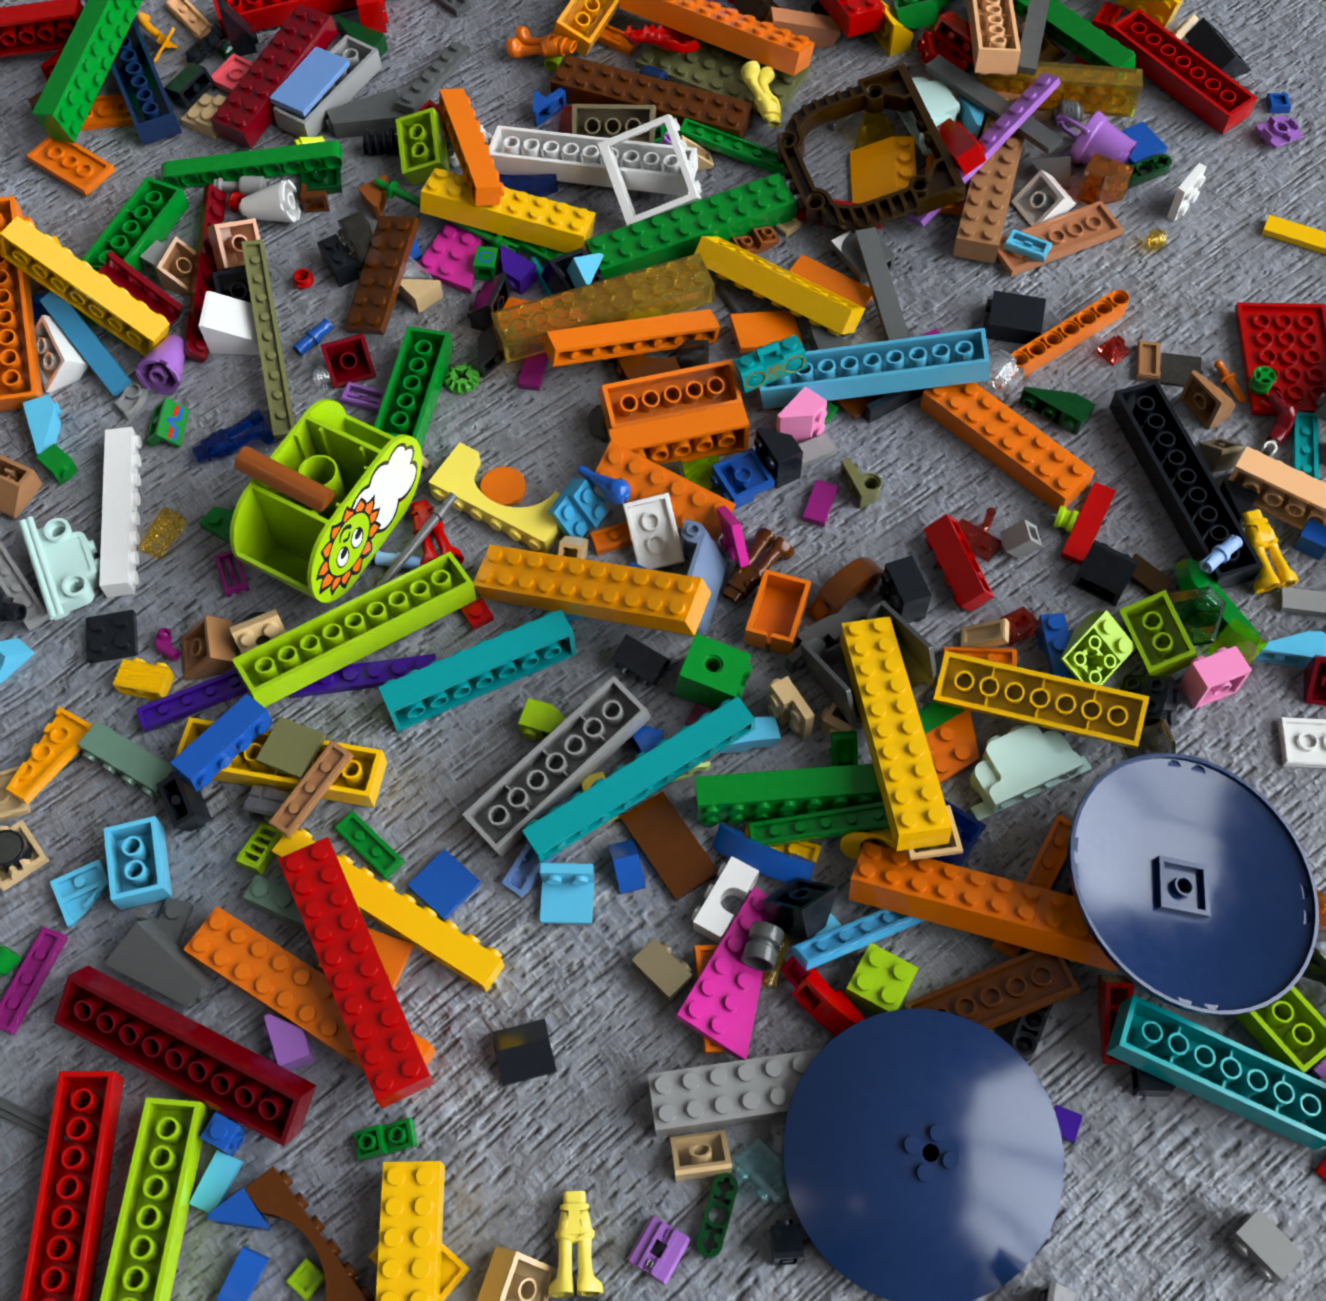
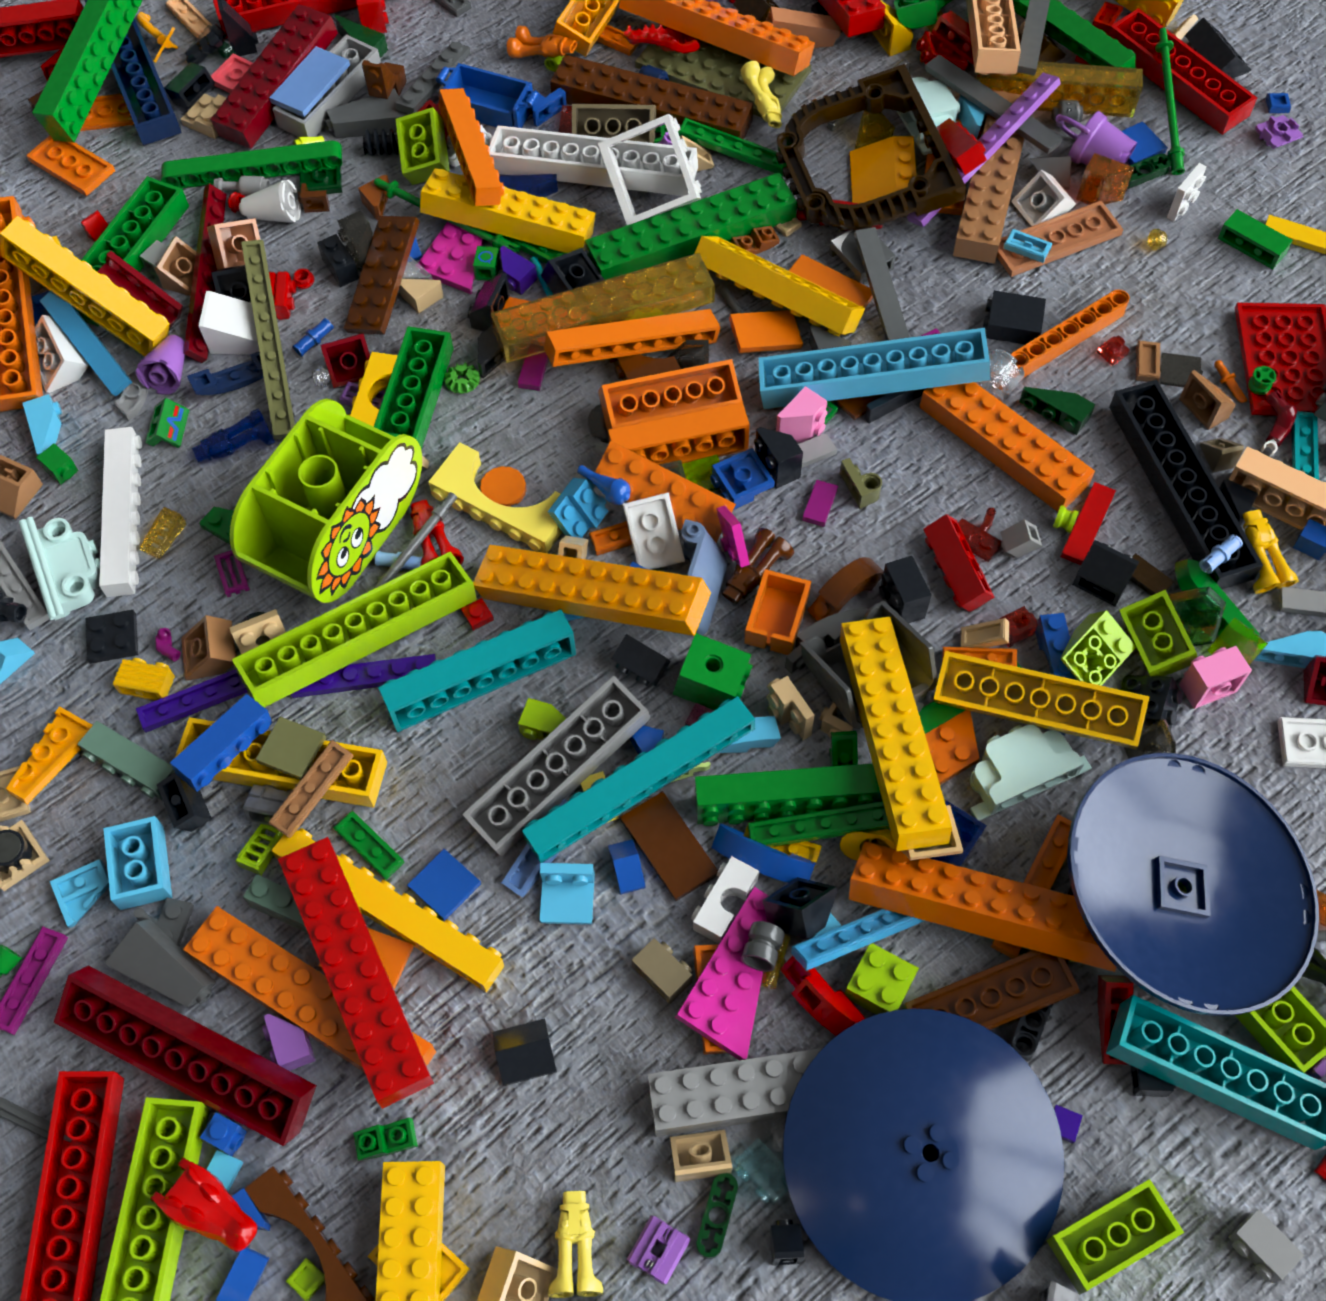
dark orange brick [234,446,335,512] -> none
medium azure slope [567,253,604,298] -> none
teal piece [733,334,808,393] -> none
none -> red slope [81,210,108,242]
none -> red animal [150,1157,258,1252]
none -> dark blue slope [187,352,264,395]
none -> red brick [269,272,296,320]
none -> yellow arch [348,352,398,427]
none -> reddish brown arch [362,60,407,99]
none -> blue container [436,63,538,128]
none -> lime brick [1046,1179,1184,1294]
none -> green bar [1155,27,1185,175]
none -> green brick [1217,209,1293,270]

